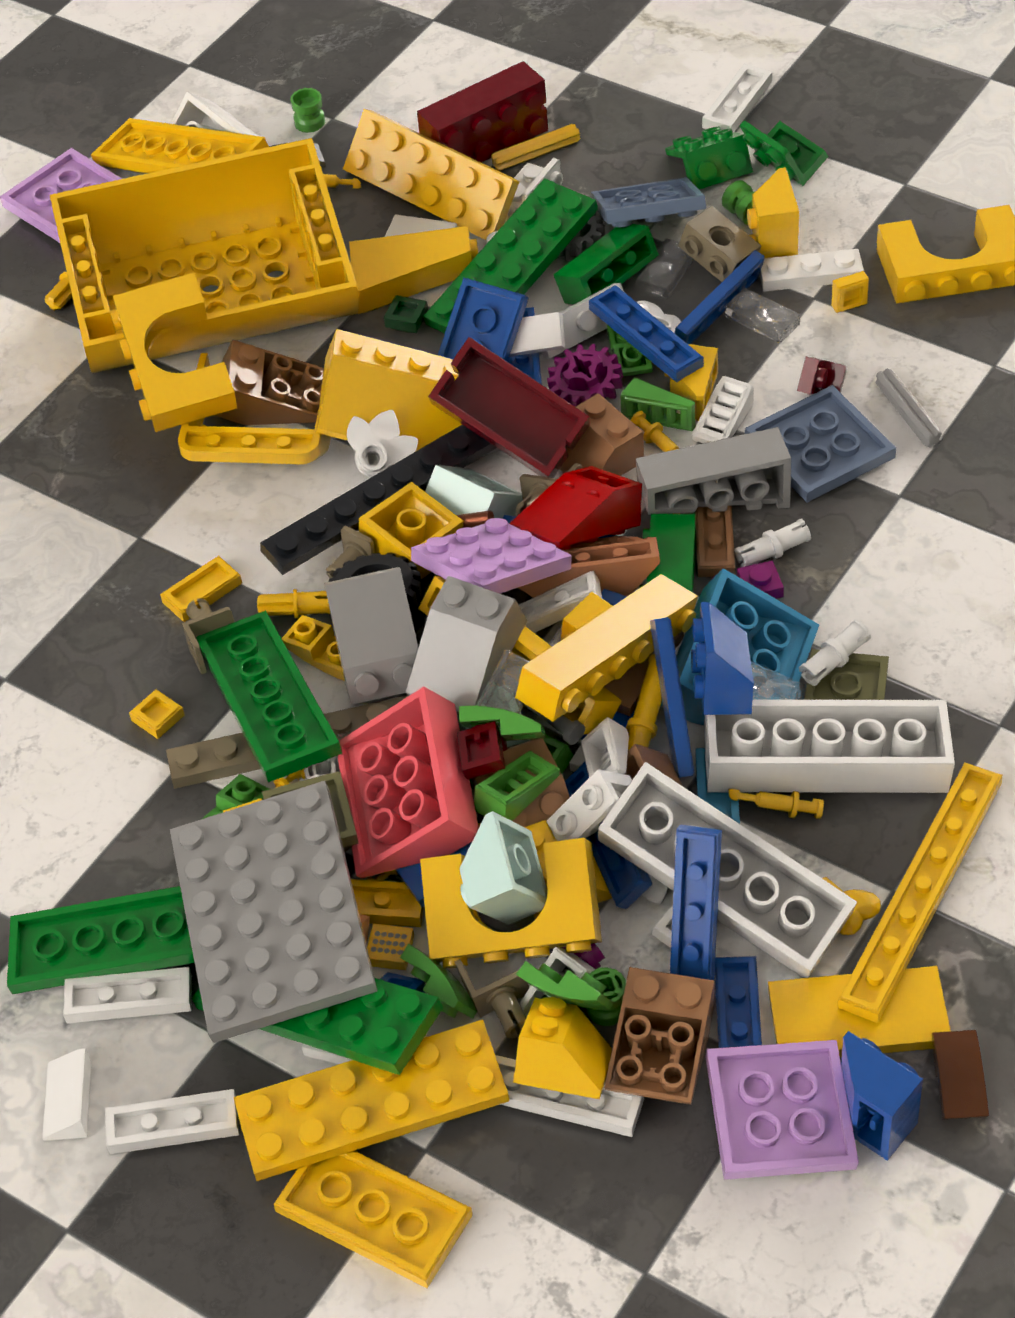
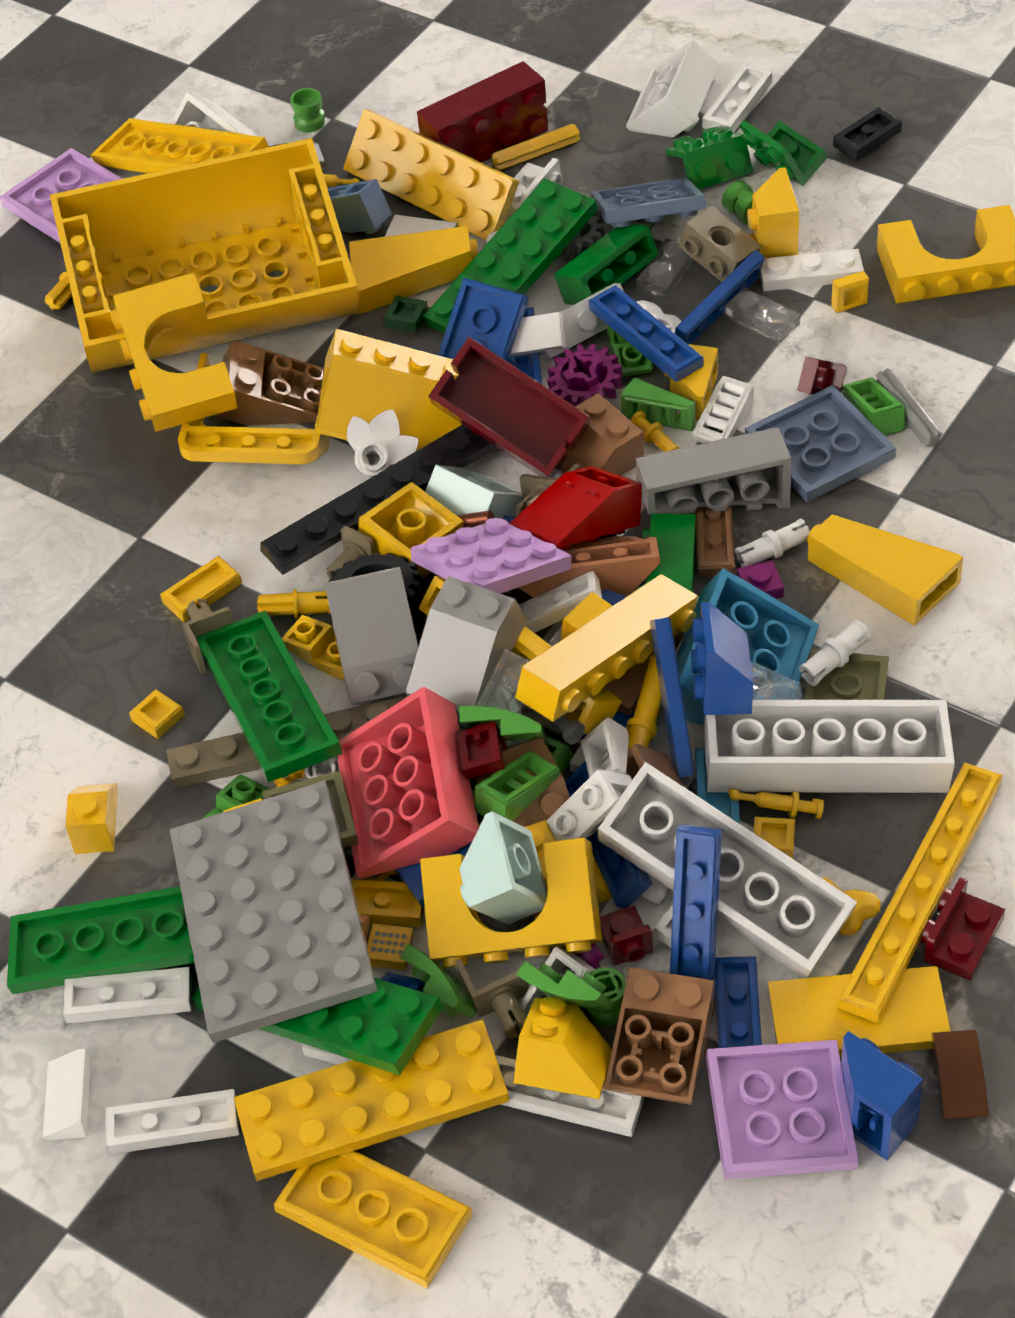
none -> yellow slope [65,783,118,854]
none -> medium blue slope [327,179,392,234]
none -> dark red bracket [600,905,653,966]
none -> white slope [626,39,719,138]
none -> yellow tile [754,817,795,859]
none -> yellow slope [807,514,963,626]
none -> black plate [833,107,902,161]
none -> bright green slope [841,377,905,436]
none -> dark red bracket [921,877,1005,981]

